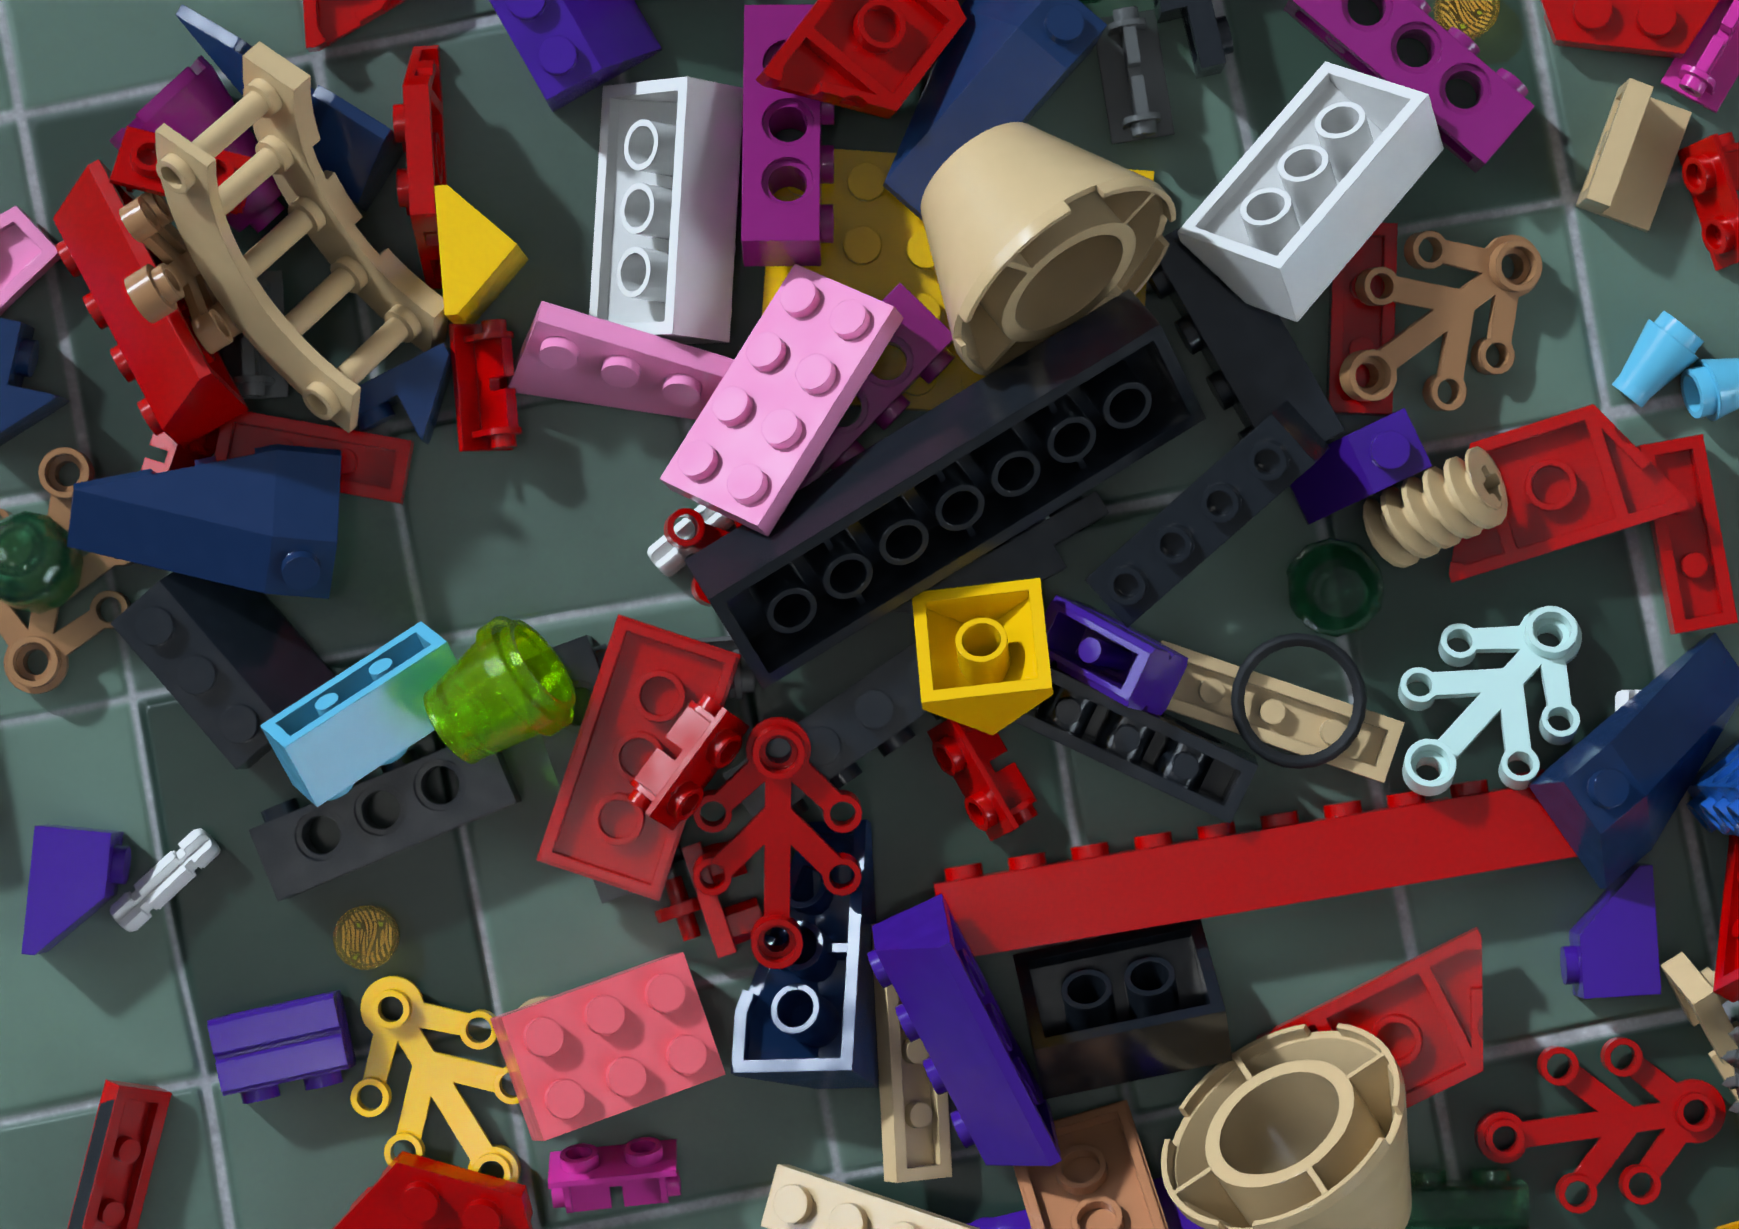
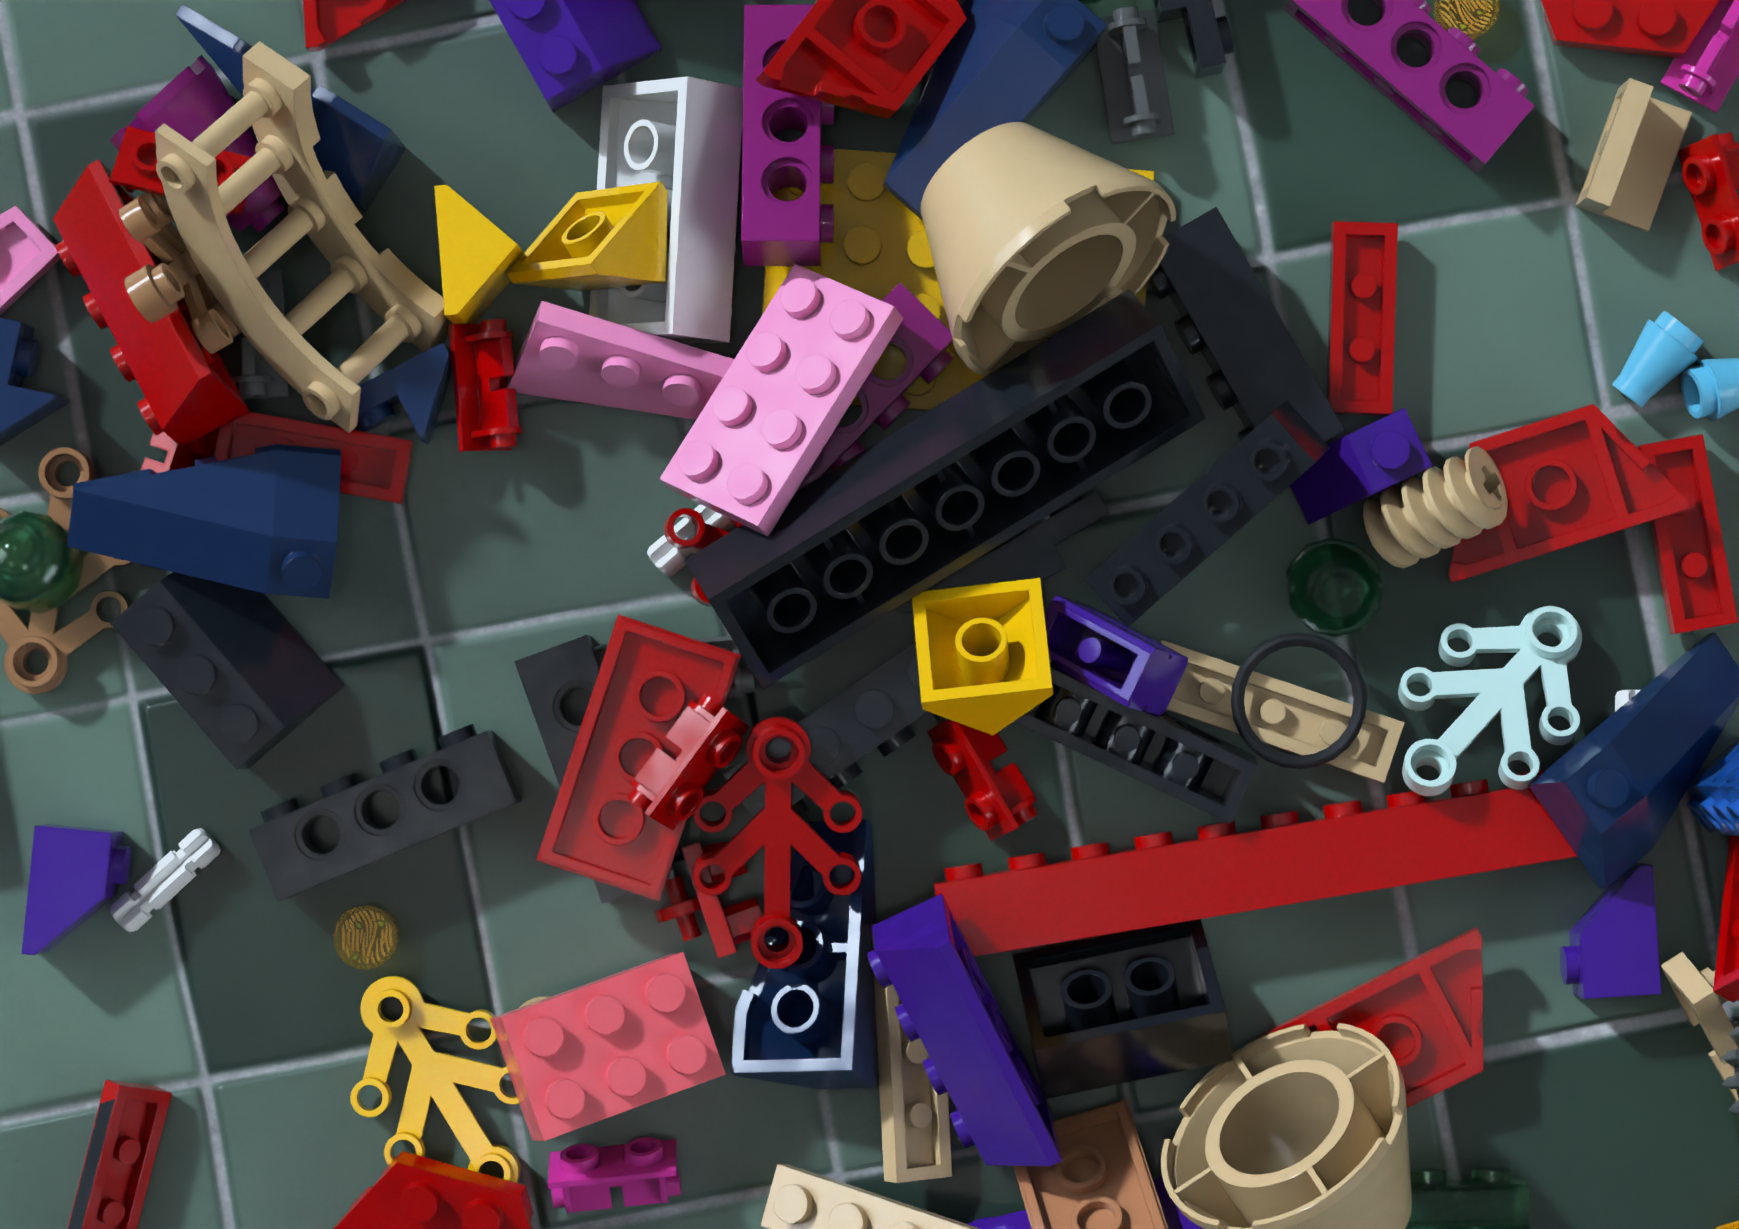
dark purple brick [207,990,356,1104] -> none
medium azure brick [260,621,478,807] -> none
red wing [393,45,447,289] -> none
clear neon green piece [423,616,576,764] -> none
white slope [1177,61,1444,322] -> none
medium nougat plant [1339,230,1542,411] -> none
red plant [1474,1037,1726,1214] -> none
none -> yellow slope [506,181,668,291]

